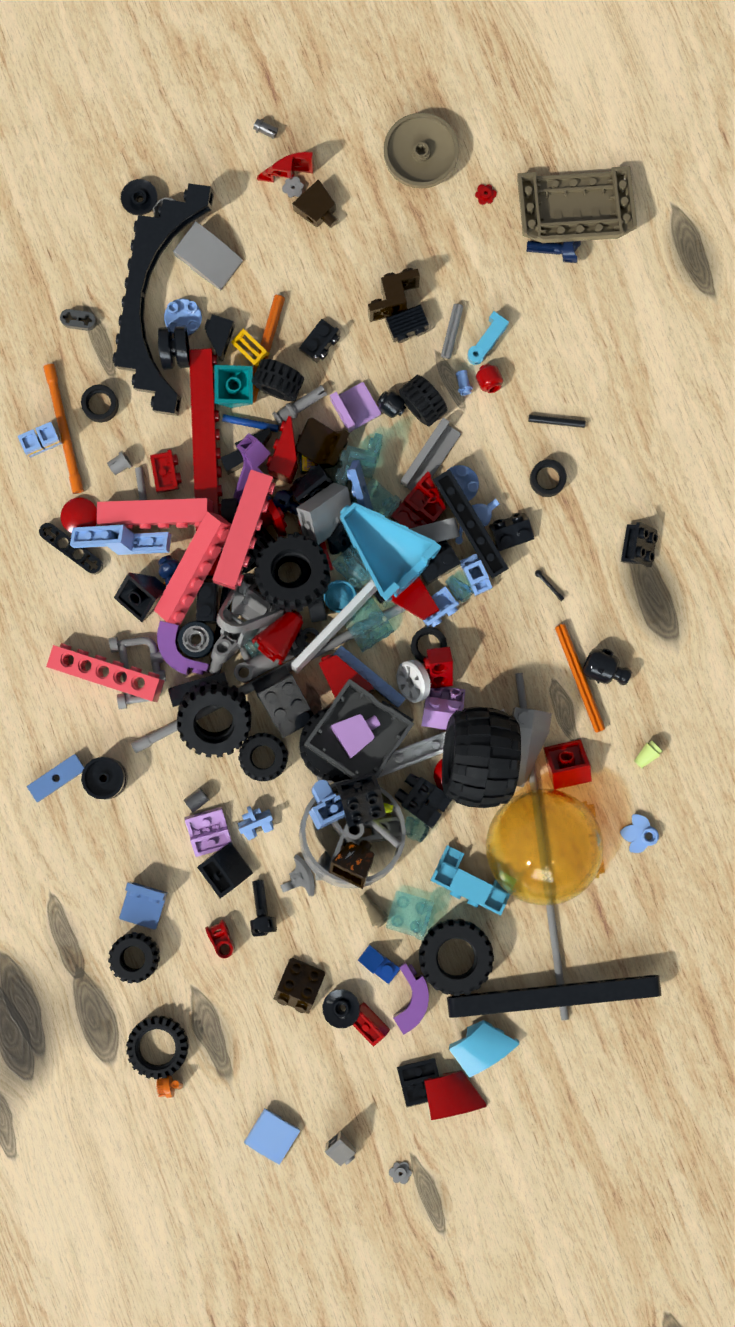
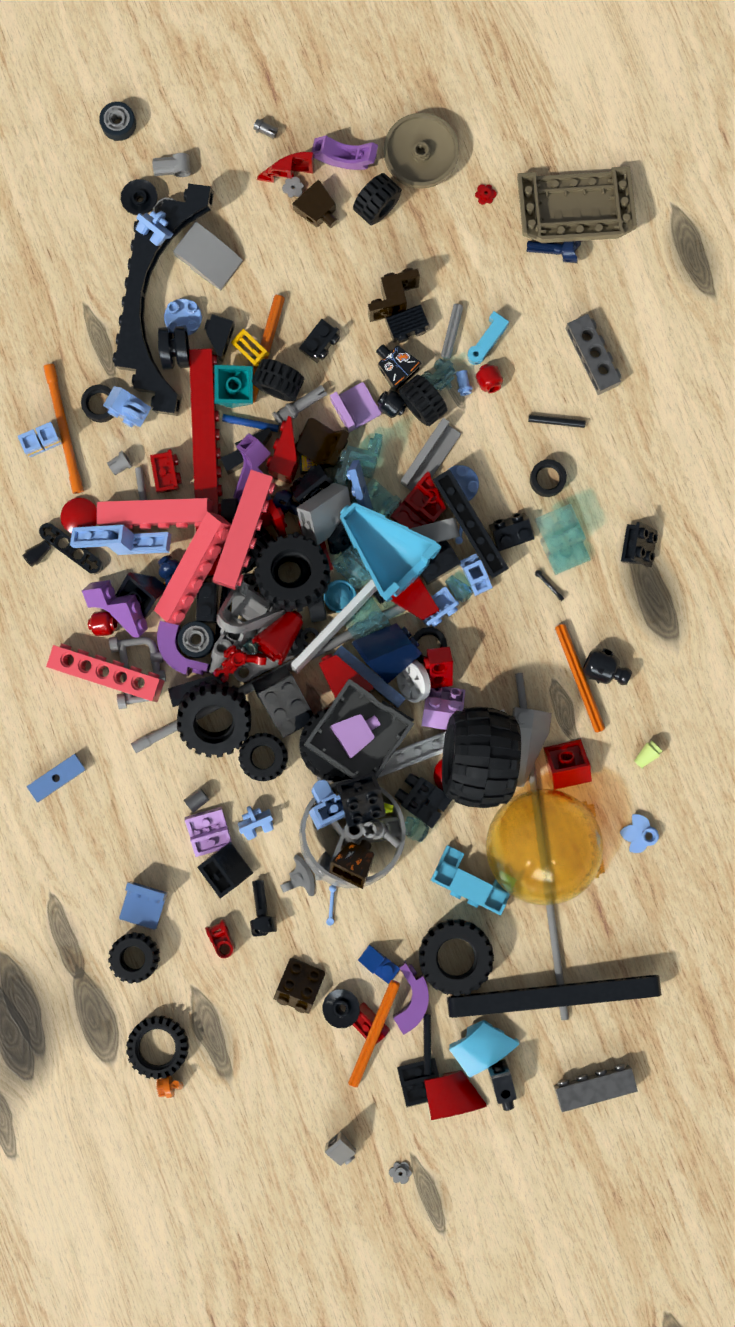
dark grey beam [60,309,97,331] -> none
black wheel [81,757,128,800] -> none
light blue slope [244,1108,300,1165] -> none
dark tan cone [360,893,389,928] -> none
clear light blue bracket [386,891,434,940] -> none
light blue rock [472,498,500,527] -> none
none -> black cone [22,540,51,567]
none -> medium lavender arch [82,580,148,638]
none -> red head [88,611,118,636]
none -> wheel [99,102,136,141]
none -> light blue brick [103,386,151,428]
none -> light blue hips [136,211,173,246]
none -> light grey piece [152,153,191,177]
none -> red piece [213,645,267,683]
none -> medium lavender arch [311,135,378,170]
none -> light blue hinge [326,885,337,926]
none -> orange axle [348,980,400,1087]
none -> dark blue slope [352,623,422,684]
none -> black tyre [353,173,402,225]
none -> light grey bush [362,819,386,839]
none -> black torso [376,344,422,392]
none -> clear light blue hips [421,358,456,391]
none -> black bar [423,1014,432,1075]
none -> black torso [488,1059,517,1111]
none -> clear light blue bracket [535,504,591,575]
none -> flat silver brick [554,1064,638,1112]
none -> flat silver brick [565,314,622,395]

